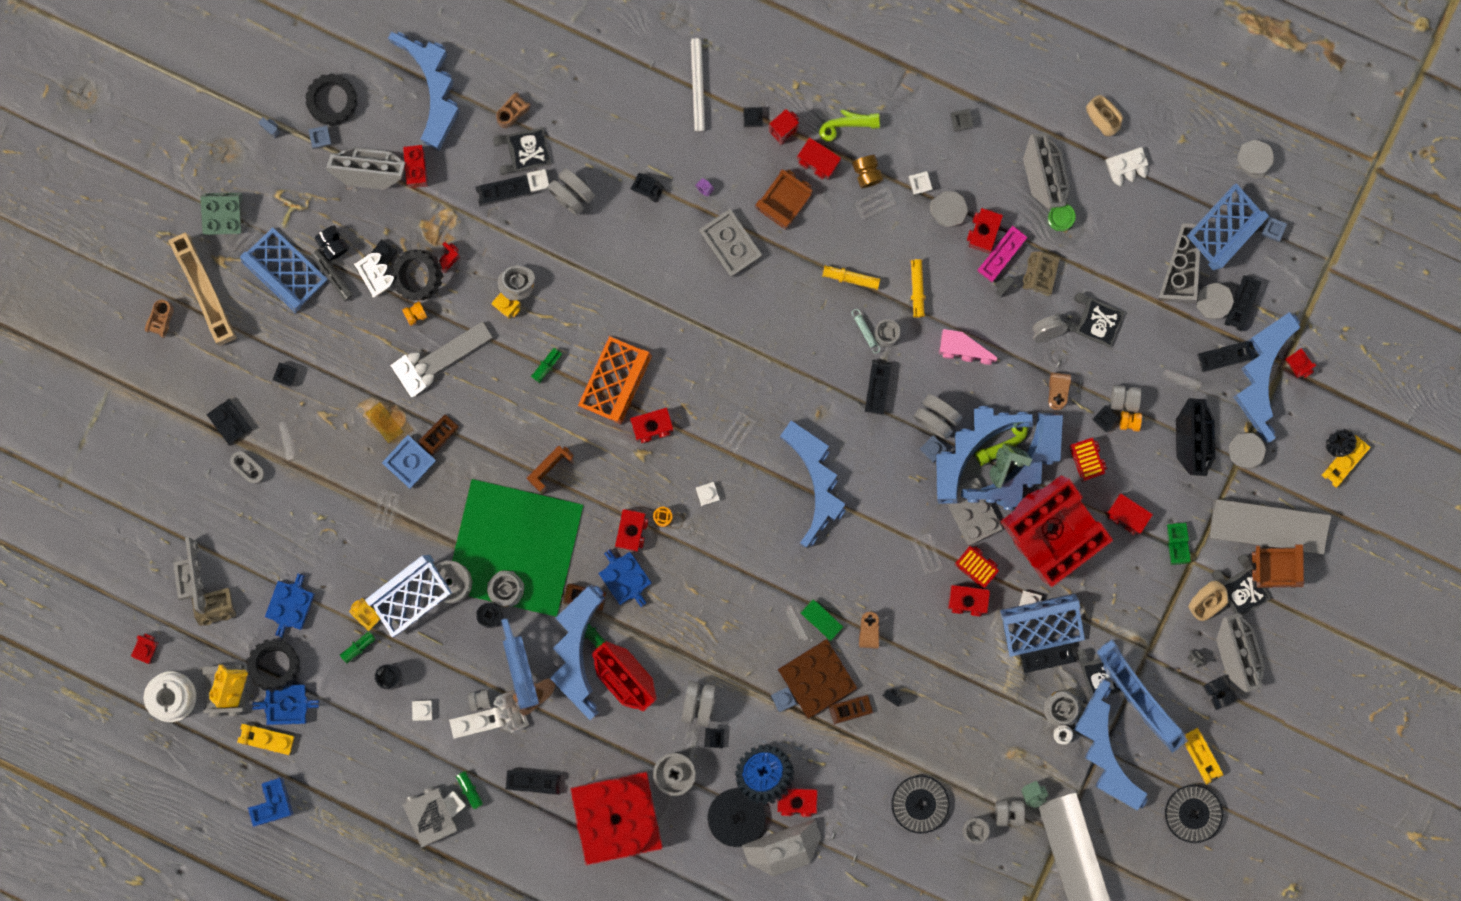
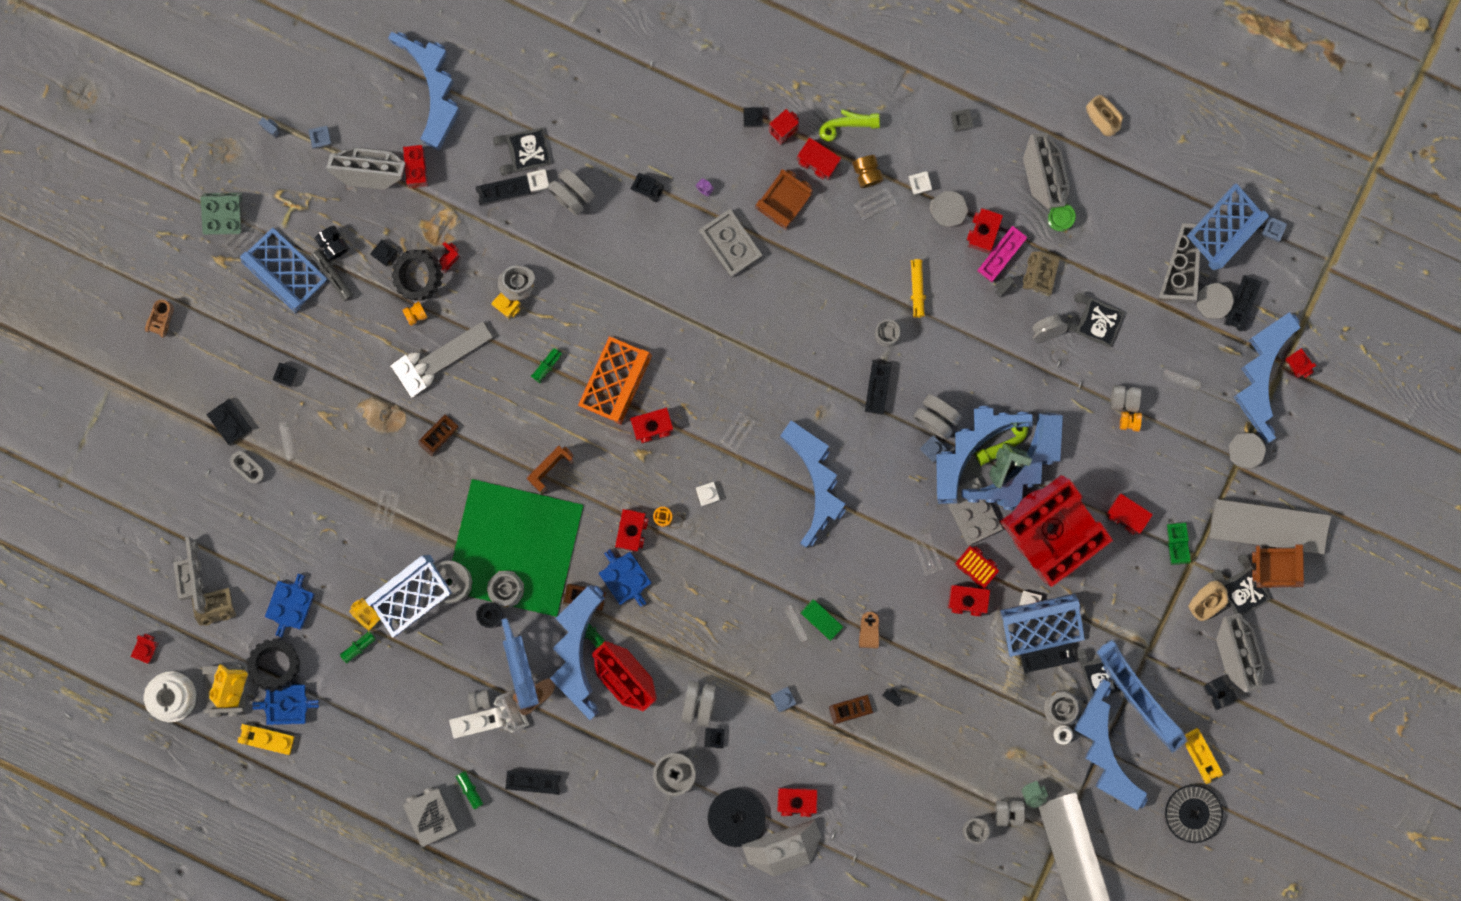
tan arch [168,232,237,346] -> none
blue panel [248,778,294,827] -> none
black tyre [305,73,357,126] -> none
white plate [355,253,394,297] -> none
clear yellow plate [365,402,404,444] -> none
black wheel [375,664,402,690] -> none
medium blue plate [382,435,436,489] -> none
white plate [412,701,433,721] -> none
white plate [443,791,466,818] -> none
medium nougat piece [496,92,531,128] -> none
red piece [570,772,663,865] -> none
white axle [691,38,705,132] -> none
wheel [735,745,795,805] -> none
reddish brown plate [777,639,857,719] -> none
yellow pin [822,265,880,290] -> none
light aqua piece [852,309,880,353] -> none
piece [891,775,950,834] -> none
bright pink slope [939,329,997,365] -> none
medium nougat piece [1048,372,1071,410] -> none
red brick [1069,437,1107,482] -> none
black plate [1092,405,1119,433] -> none
white plate [1105,147,1148,186] -> none
black wedge [1176,398,1215,476] -> none
dark grey plate [1187,650,1206,668] -> none
black plate [1197,341,1254,373] -> none
light grey hat [1237,139,1274,179] -> none
yellow plate [1321,435,1370,488] -> none
black gear [1326,429,1357,457] -> none

